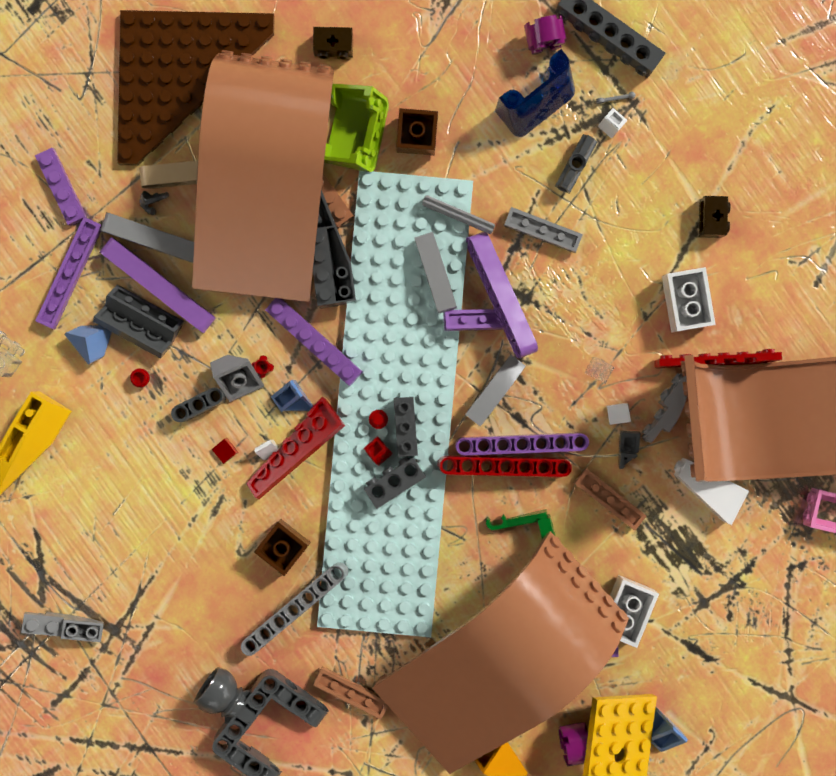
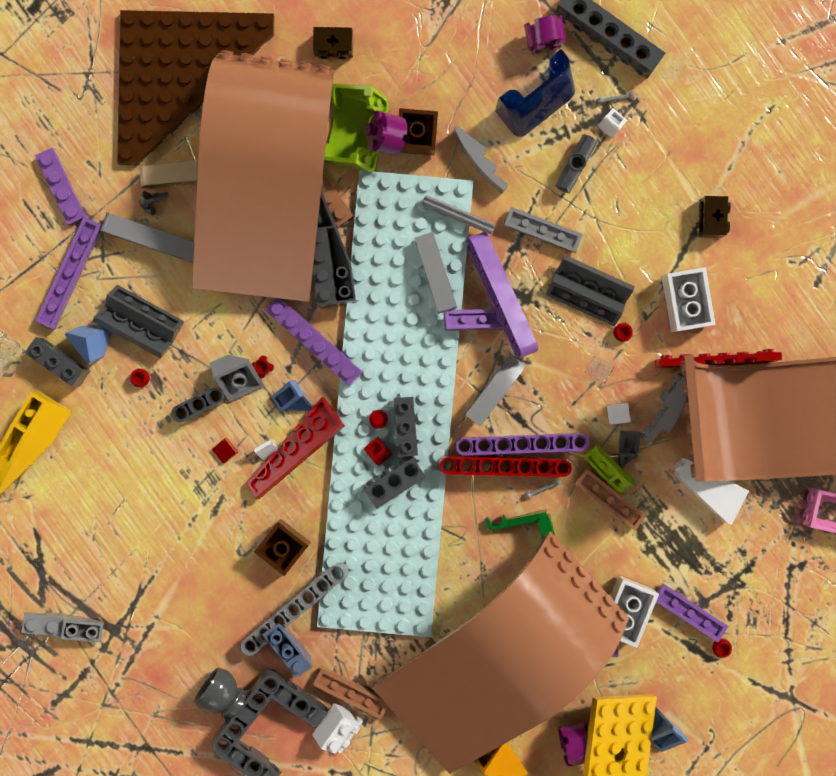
medium lavender beam [100,237,216,333] -> none
none -> dark grey brick [25,337,90,386]
none -> sand blue slope [262,623,312,678]
none -> white brick [312,703,363,754]
none -> magenta brick [364,110,407,155]
none -> light grey slope [453,125,508,194]
none -> light grey hinge [524,479,562,499]
none -> dark grey slope [545,255,635,327]
none -> lime plate [583,443,635,494]
none -> red plate [613,323,633,342]
none -> medium lavender plate [656,583,729,642]
none -> red plate [712,638,732,658]

